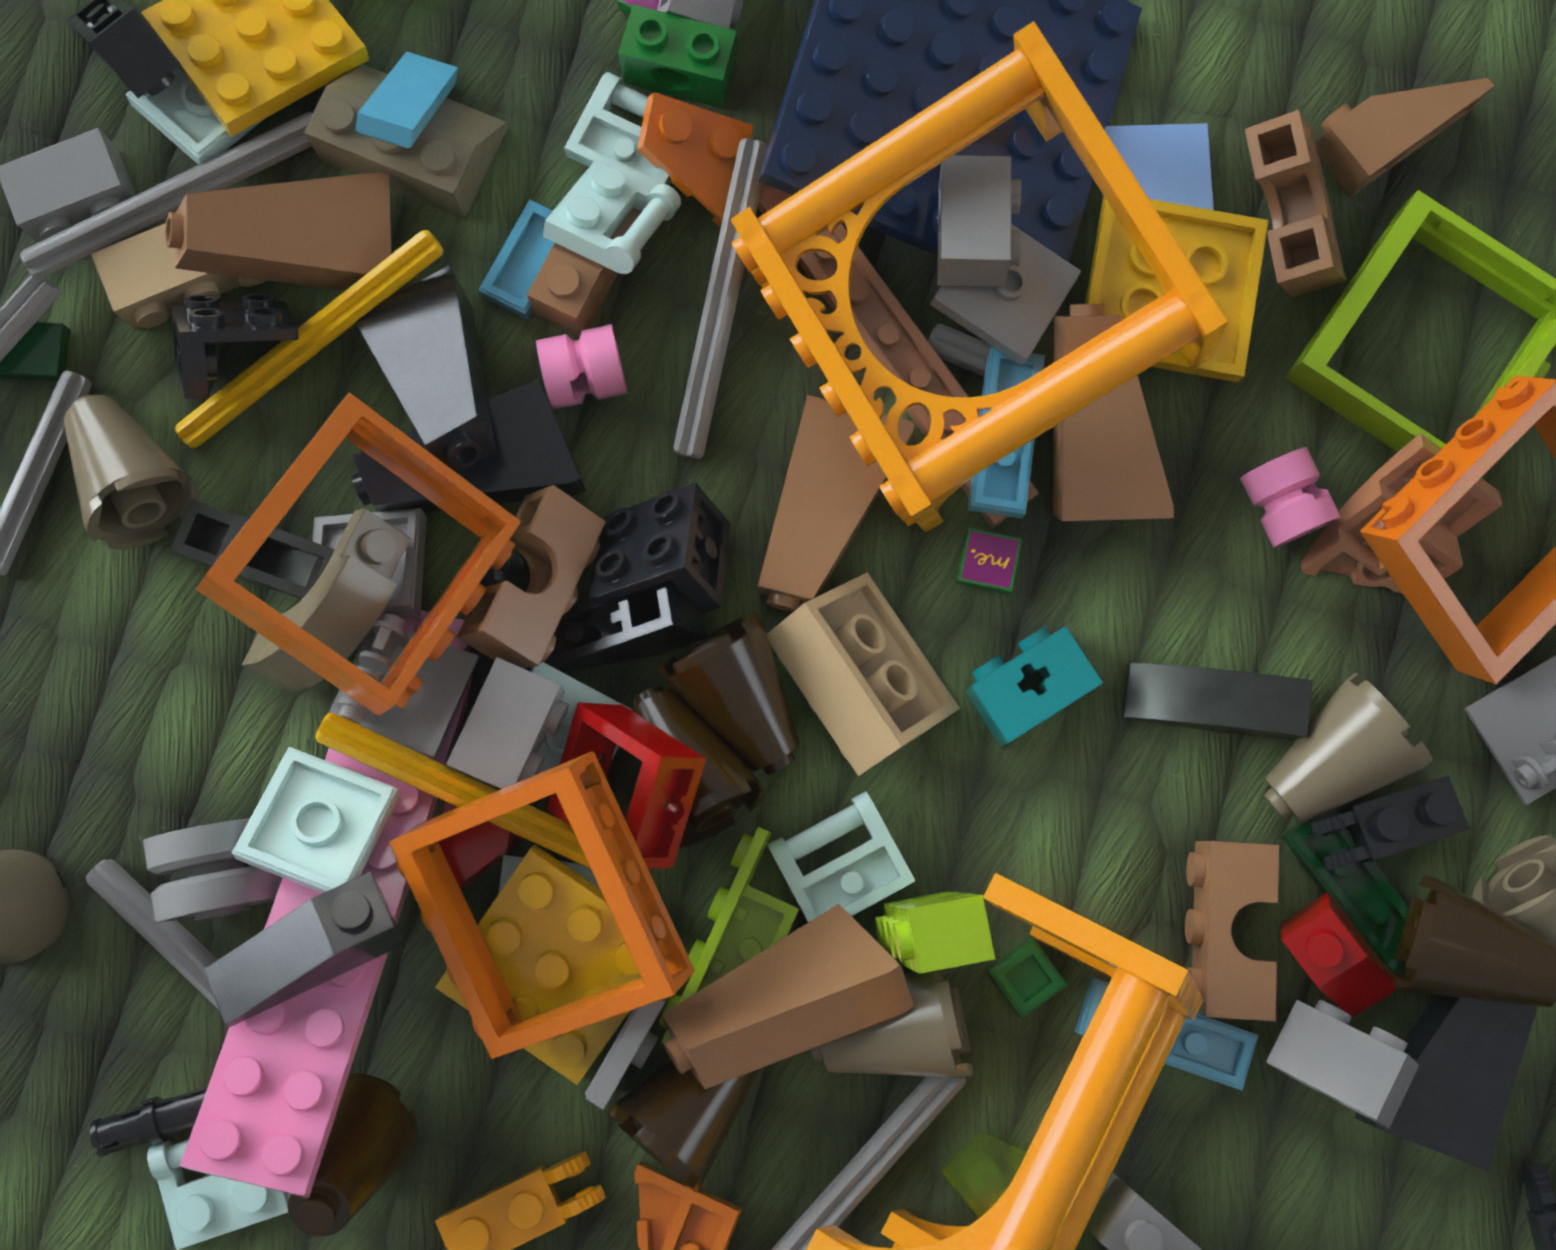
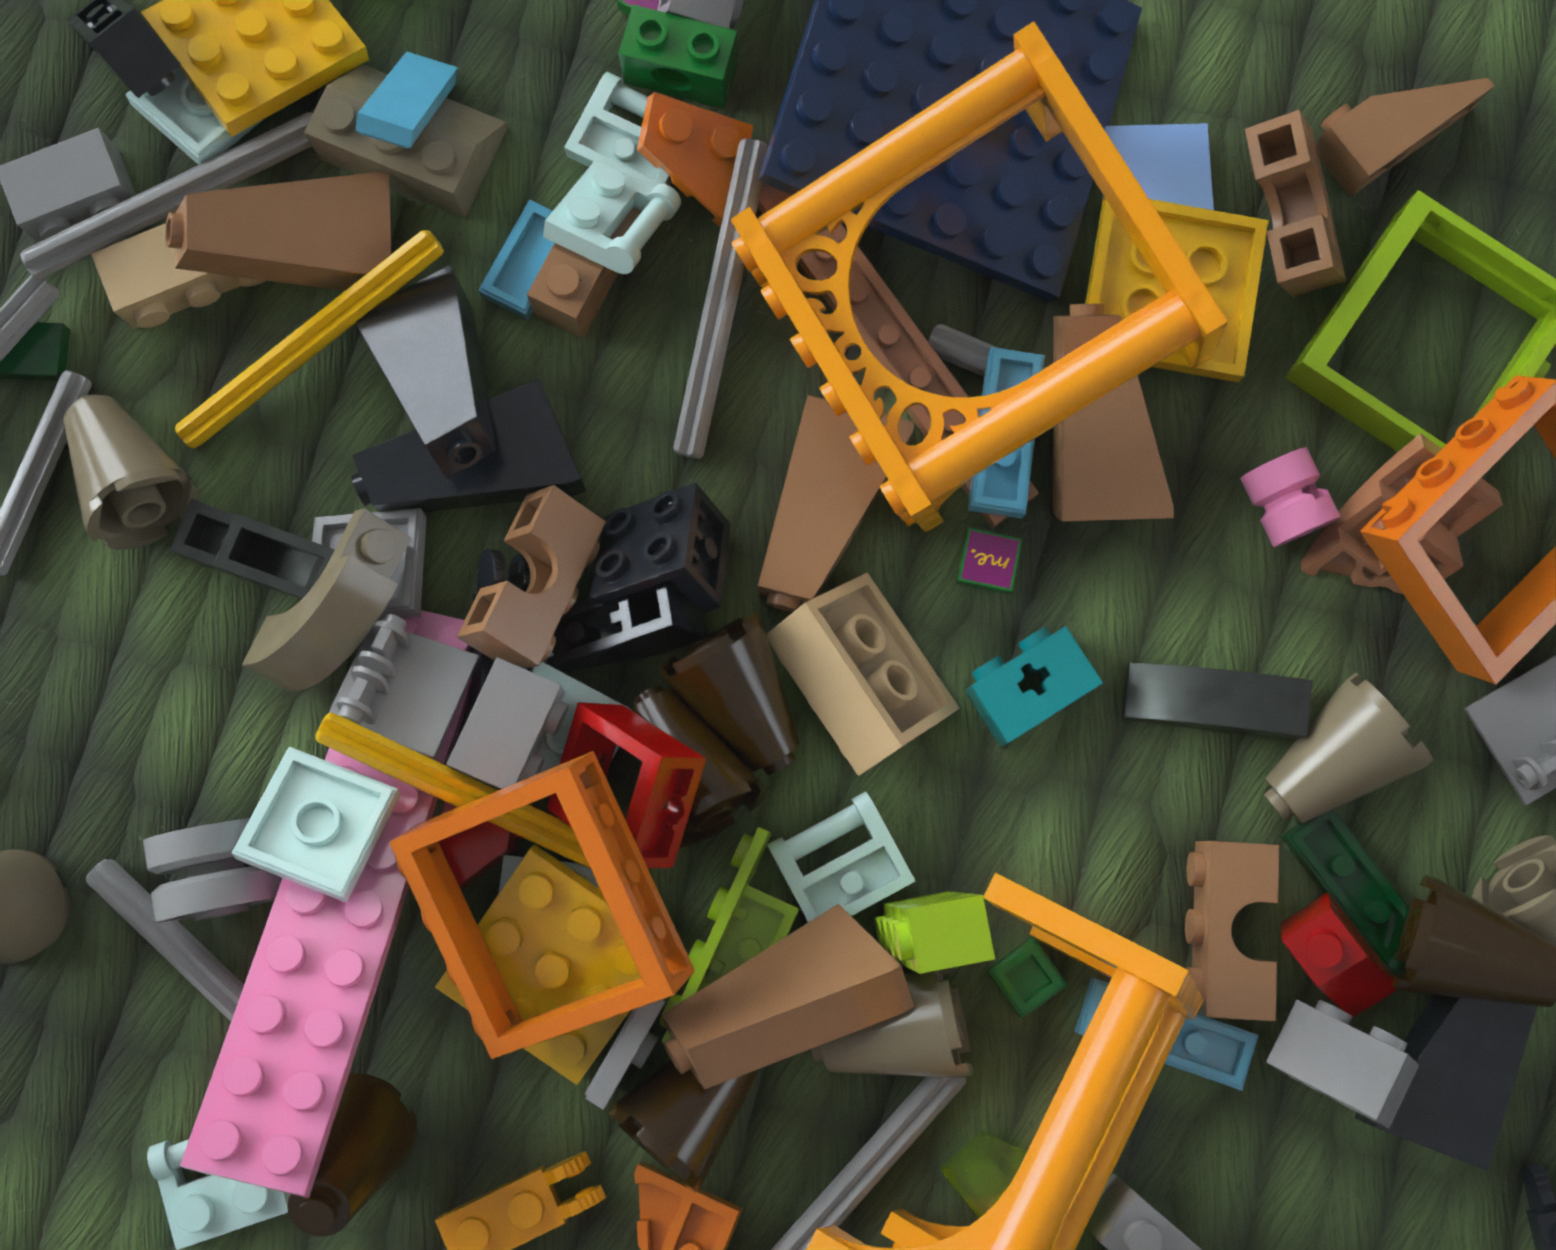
black pin [90,1086,208,1157] -> none
black bracket [171,293,299,399] -> none
orange window [196,392,521,716] -> none
slope [204,872,405,1028] -> none
bright pink wheel [536,324,628,410] -> none
light grey plate [930,224,1081,365] -> none
light grey brick [937,155,1021,287] -> none
black hinge [1311,776,1470,870] -> none

